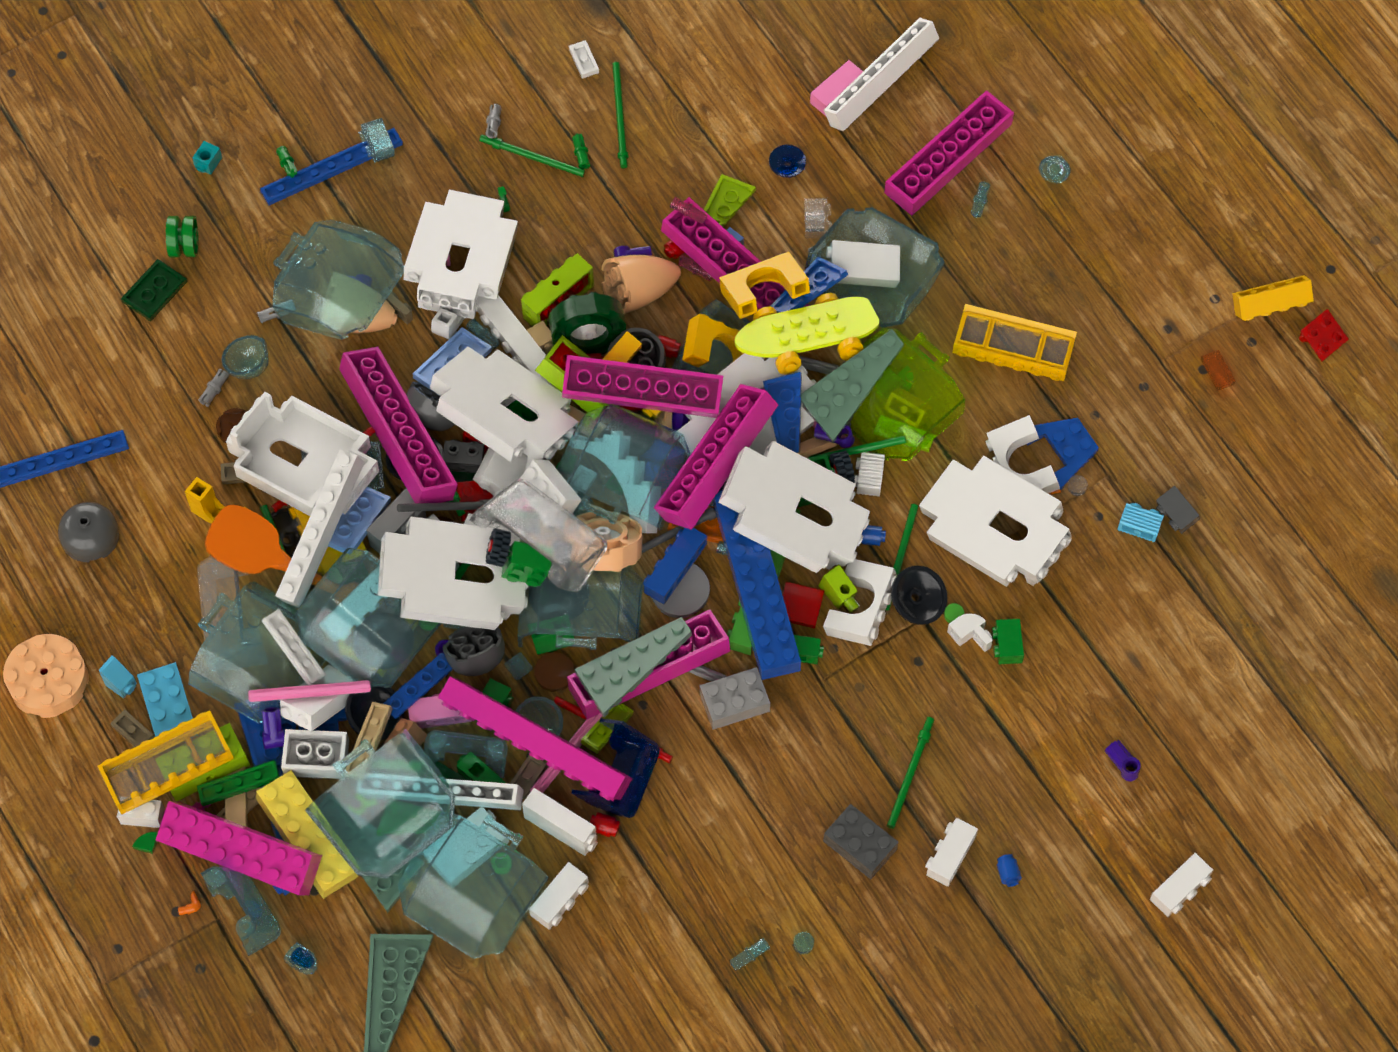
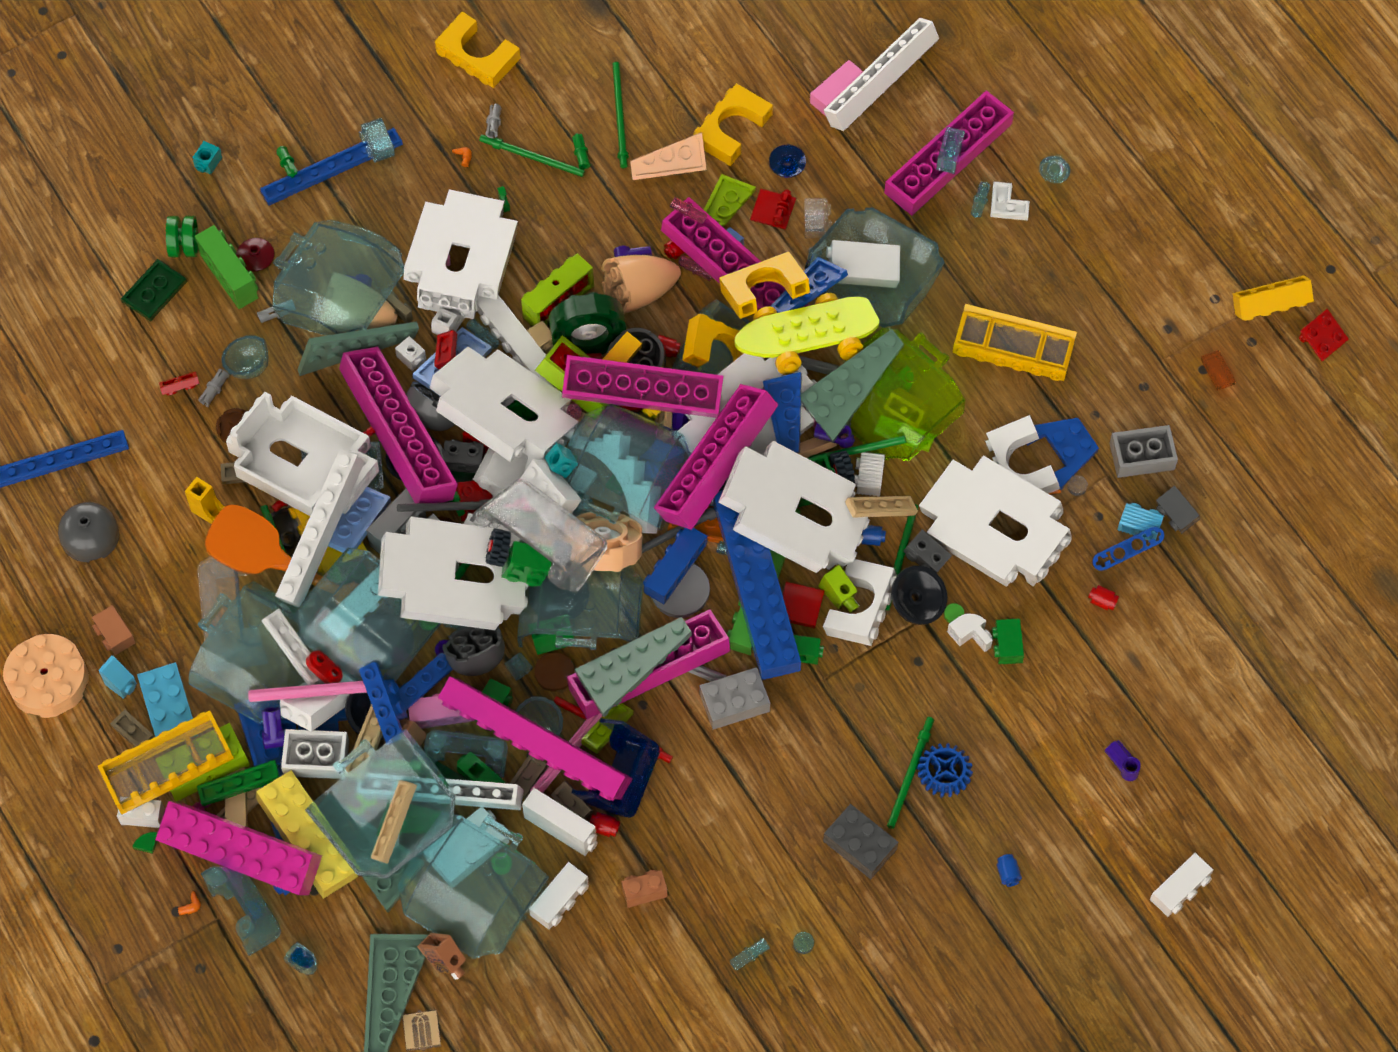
white plate [569,40,599,79] -> none
white brick [925,818,978,887] -> none
none -> nougat brick [92,605,136,655]
none -> red plate [159,371,200,395]
none -> bright green brick [195,225,259,309]
none -> dark red dish [236,238,274,272]
none -> sand green wing [297,322,419,376]
none -> red plate [306,650,343,684]
none -> blue bracket [359,662,408,744]
none -> tan tile [371,780,417,864]
none -> white brick [395,336,426,371]
none -> piece [402,1010,441,1051]
none -> nougat torso [417,932,466,979]
none -> red plate [434,330,458,370]
none -> yellow arch [435,12,521,88]
none -> orange animal [452,147,472,167]
none -> teal brick [545,443,578,478]
none -> dark tan plate [551,781,594,819]
none -> clear pink axle [567,404,582,420]
none -> nougat brick [621,870,667,908]
none -> light nougat wing [630,132,707,180]
none -> yellow arch [693,83,773,167]
none -> red hinge [750,189,796,230]
none -> tan tile [845,496,918,517]
none -> dark grey brick [903,529,952,573]
none -> blue gear [917,743,973,798]
none -> clear light blue brick [936,127,965,174]
none -> white tile [990,182,1030,221]
none -> red brick [1088,585,1119,611]
none -> blue beam [1092,527,1164,571]
none -> light grey brick [1109,425,1178,478]

